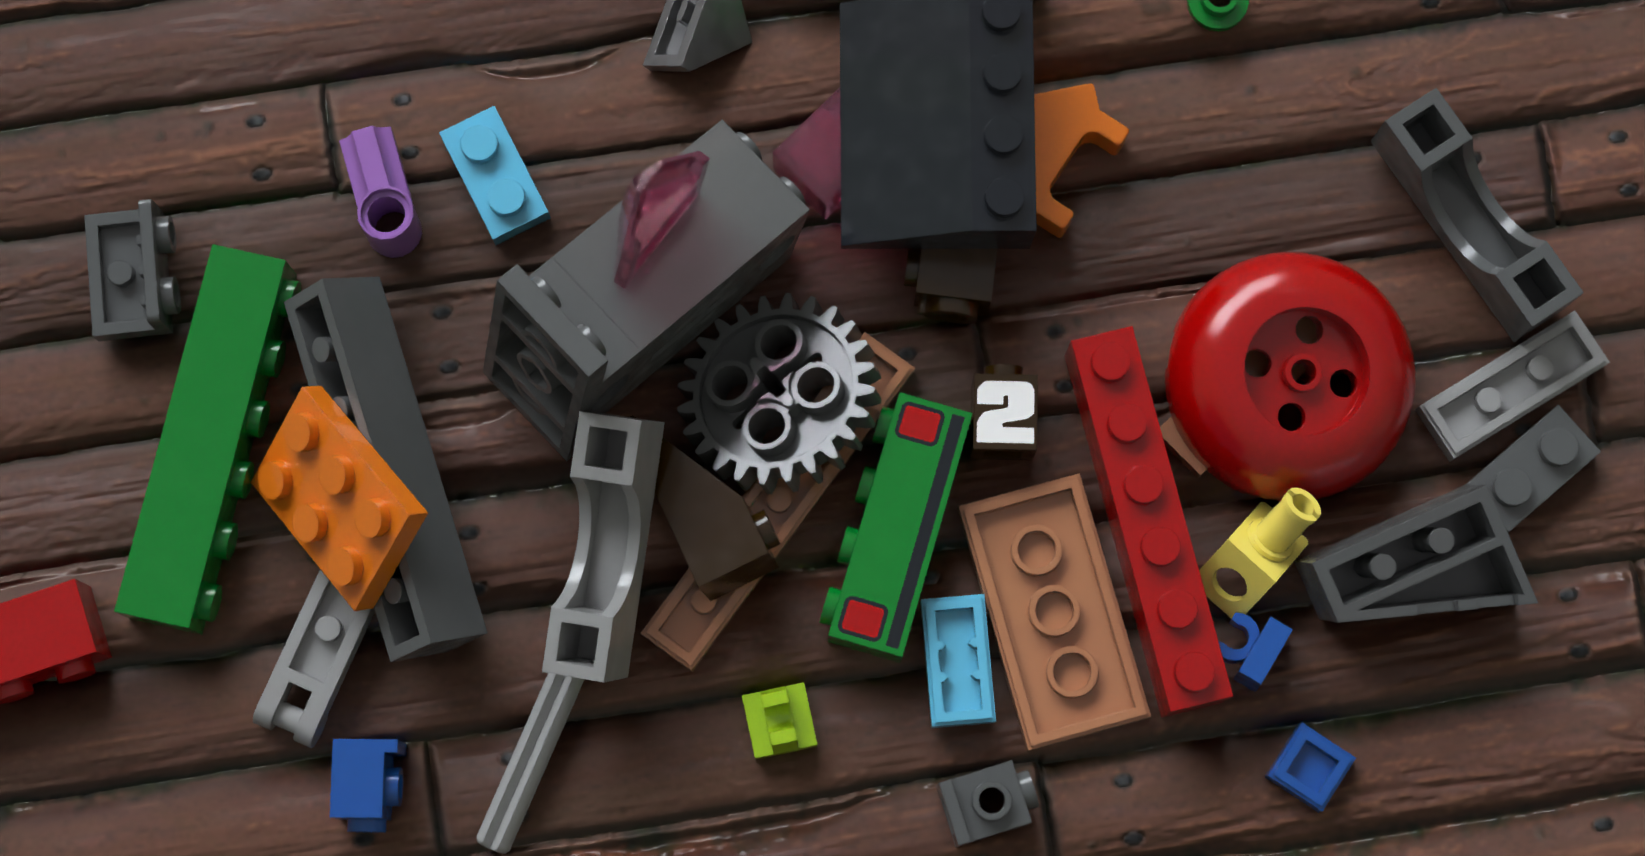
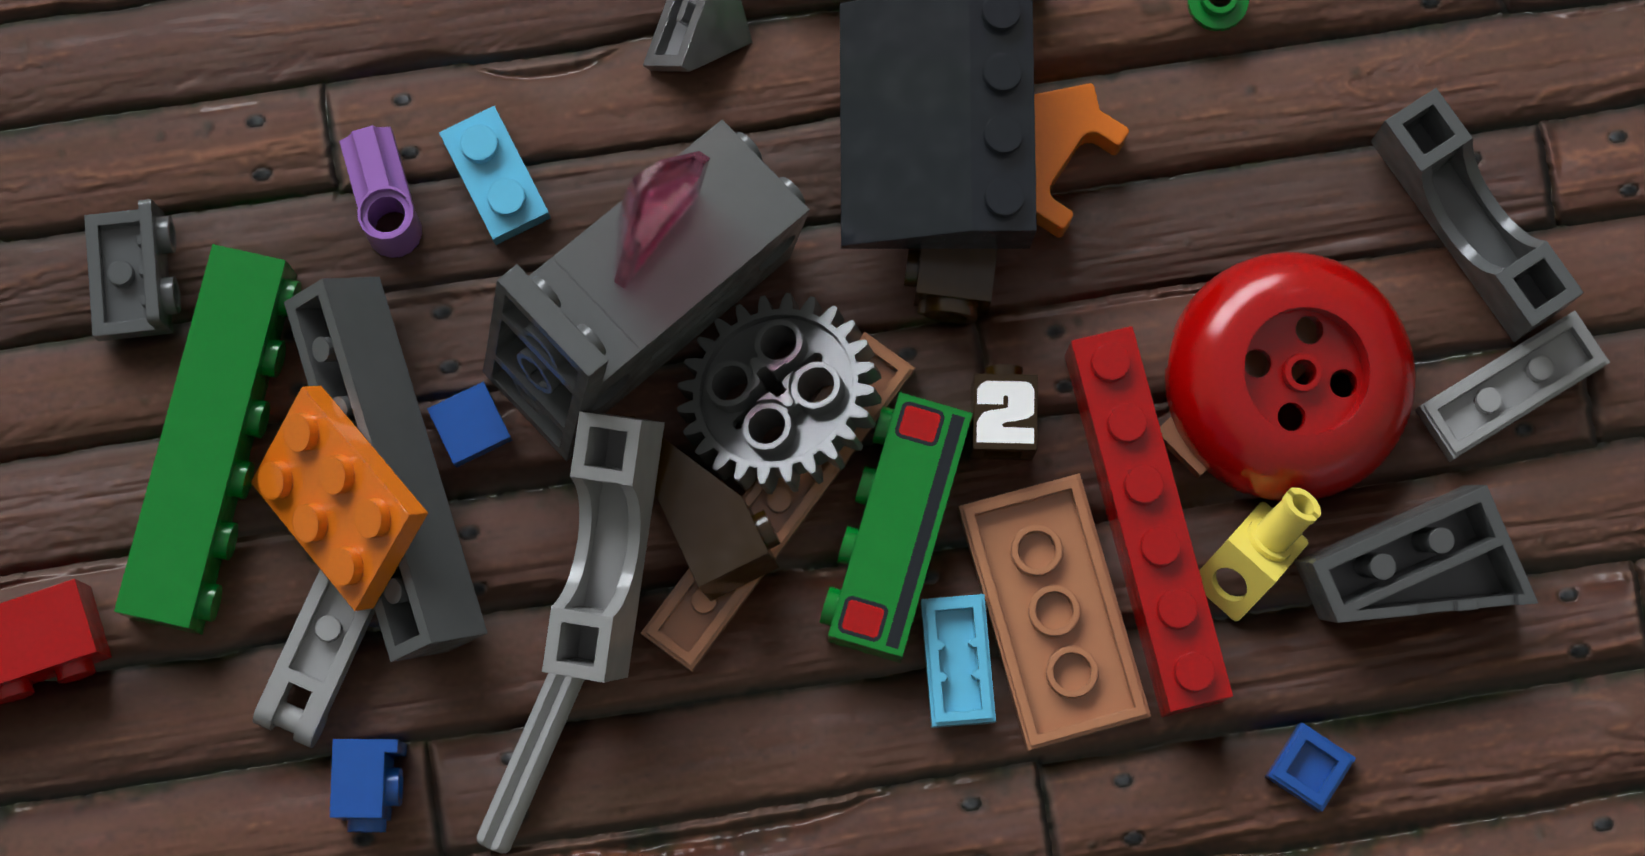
lime tile [742,682,818,760] -> none
clear pink slope [772,88,841,220] -> none
dark grey brick [936,760,1039,848] -> none
blue tile [1219,613,1293,692] -> none
dark grey plate [1465,405,1601,532] -> none
none -> blue tile [427,381,513,468]

